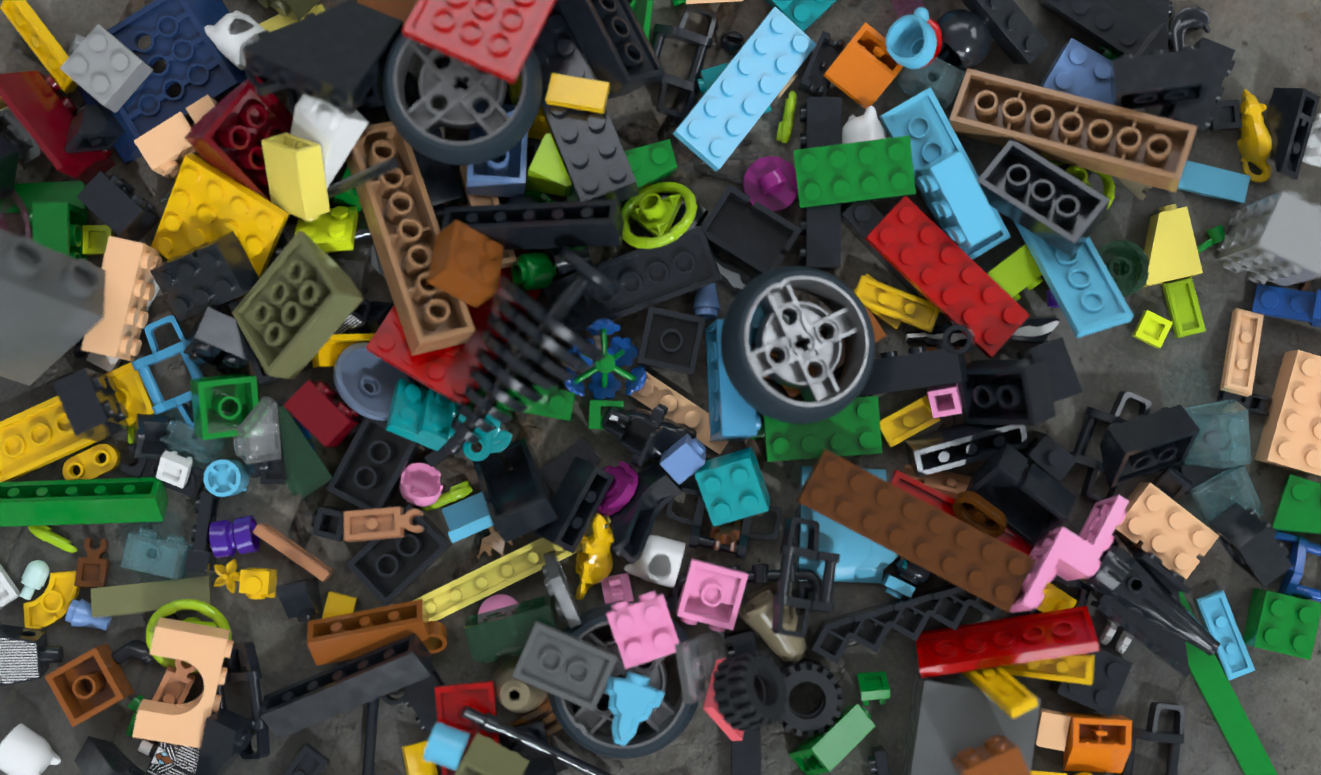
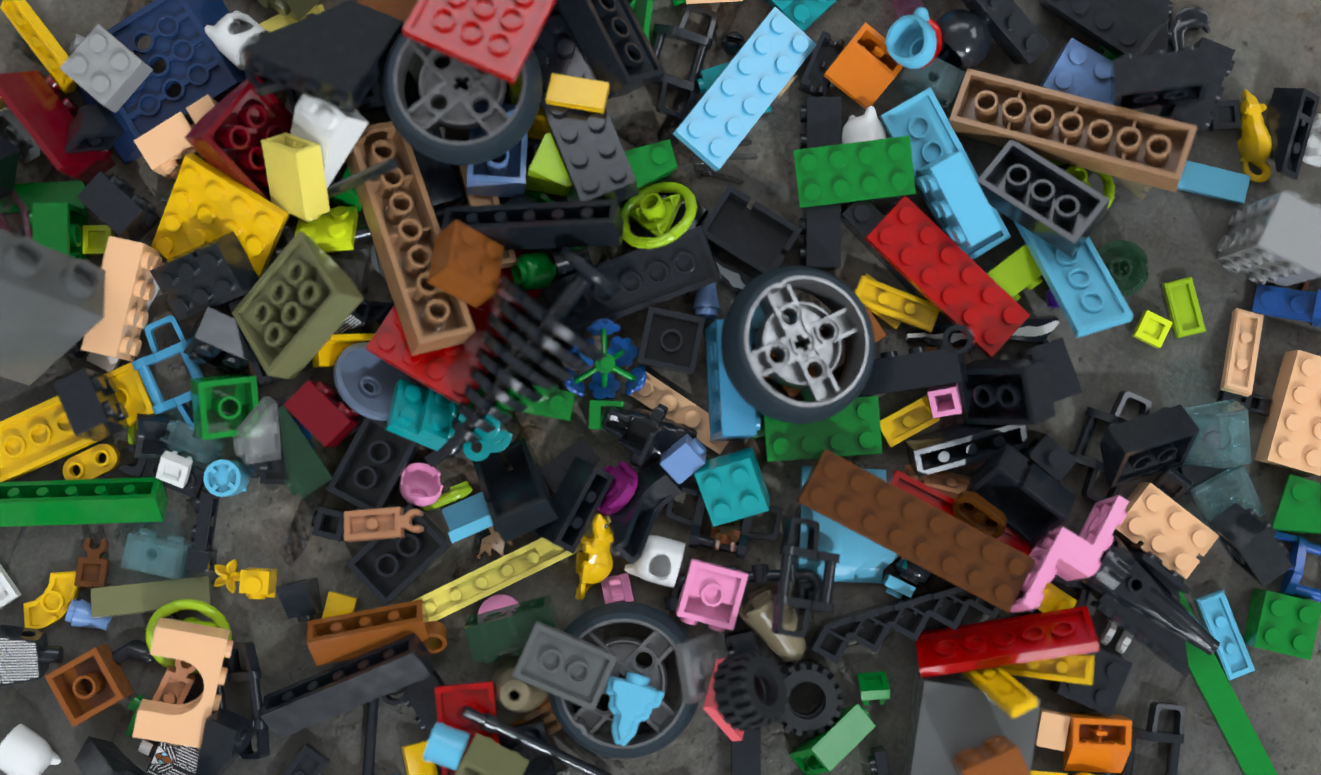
light aqua cylinder [19,560,50,600] -> none
lime piece [28,525,77,553] -> none
dark purple wheel [209,515,260,558] -> none
nougat tile [252,523,334,582] -> none
dark grey plate [542,550,581,628] -> none
bright pink plate [607,591,682,669] -> none
magenta tile [743,156,798,213] -> none
lime piece [776,90,797,144] -> none
light yellow slope [1138,204,1203,288] -> none
green hand [1197,225,1226,254] -> none

